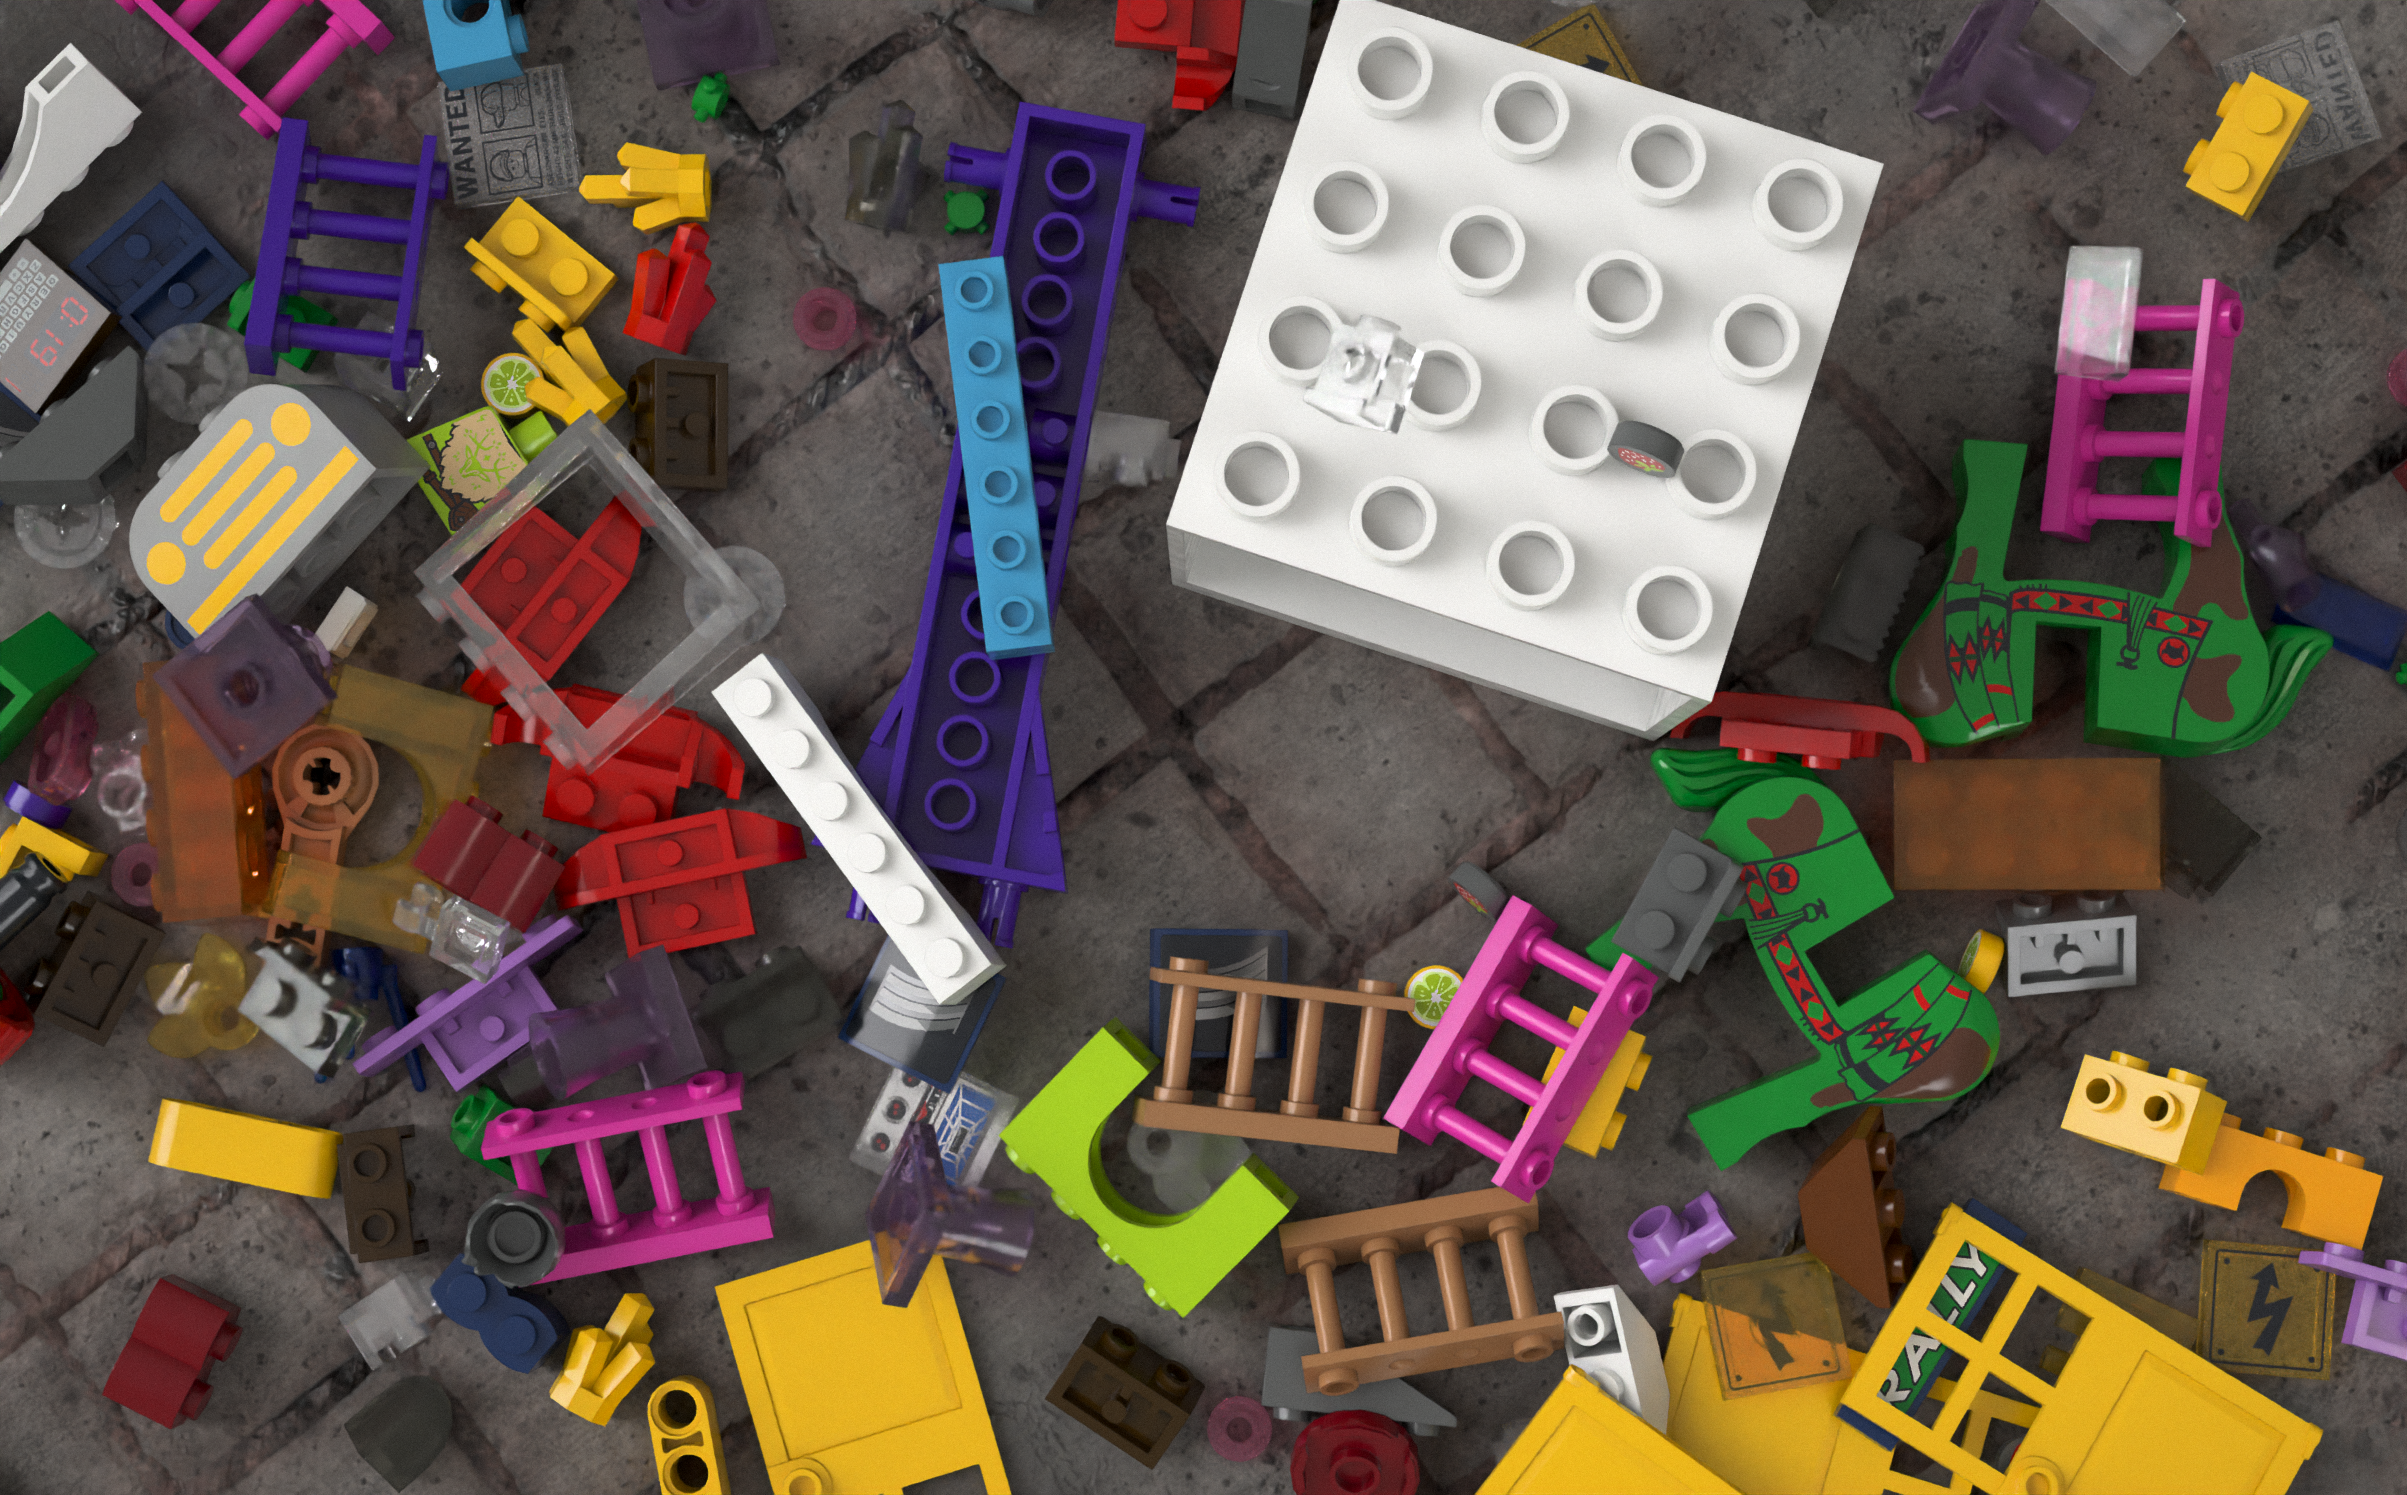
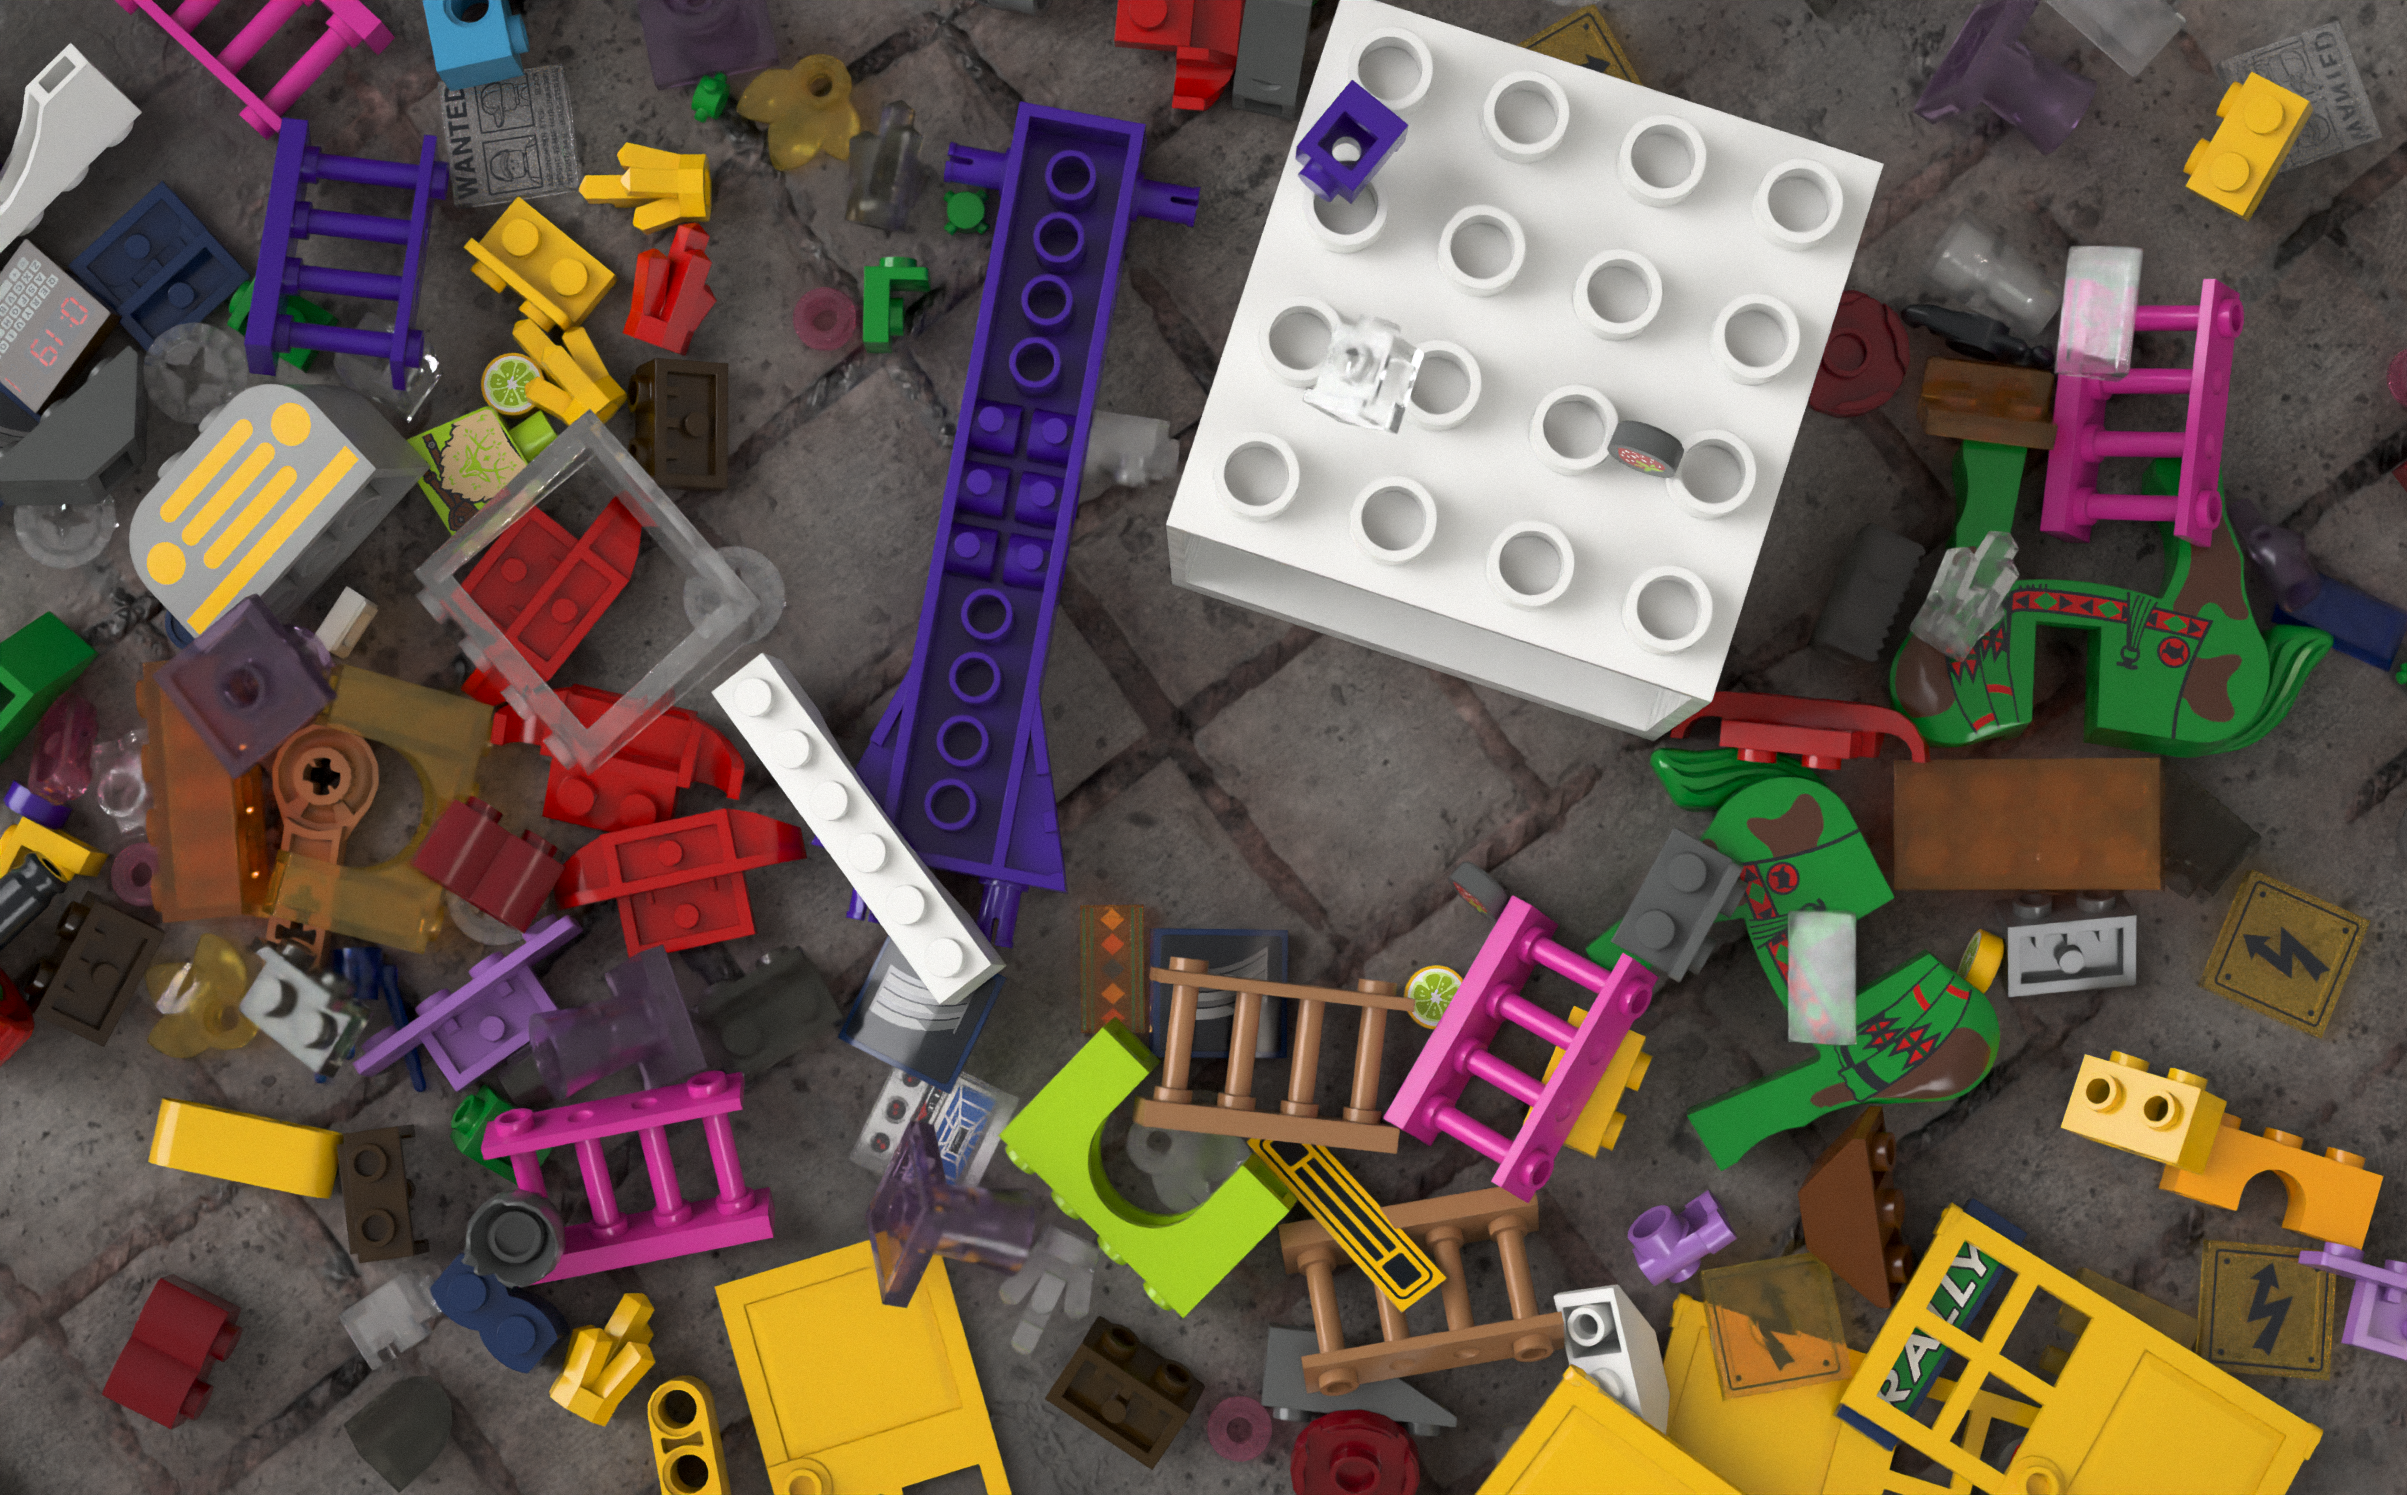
clear plate [392,881,511,984] -> none
dark azure brick [938,256,1055,660] -> none
none -> clear yellow plate [737,54,861,172]
none -> green bracket [863,257,931,353]
none -> clear rock [999,1221,1104,1355]
none -> clear orange tile [1080,904,1145,1033]
none -> sticker [1246,1138,1447,1313]
none -> dark purple brick [1295,80,1409,204]
none -> clear slope [1788,910,1856,1045]
none -> dark red tile [1807,290,1910,418]
none -> black piece [1900,304,2055,370]
none -> clear rock [1909,531,2020,663]
none -> clear orange bracket [1916,356,2058,450]
none -> clear plant [1917,208,2065,340]
none -> clear yellow tile [2197,869,2371,1038]

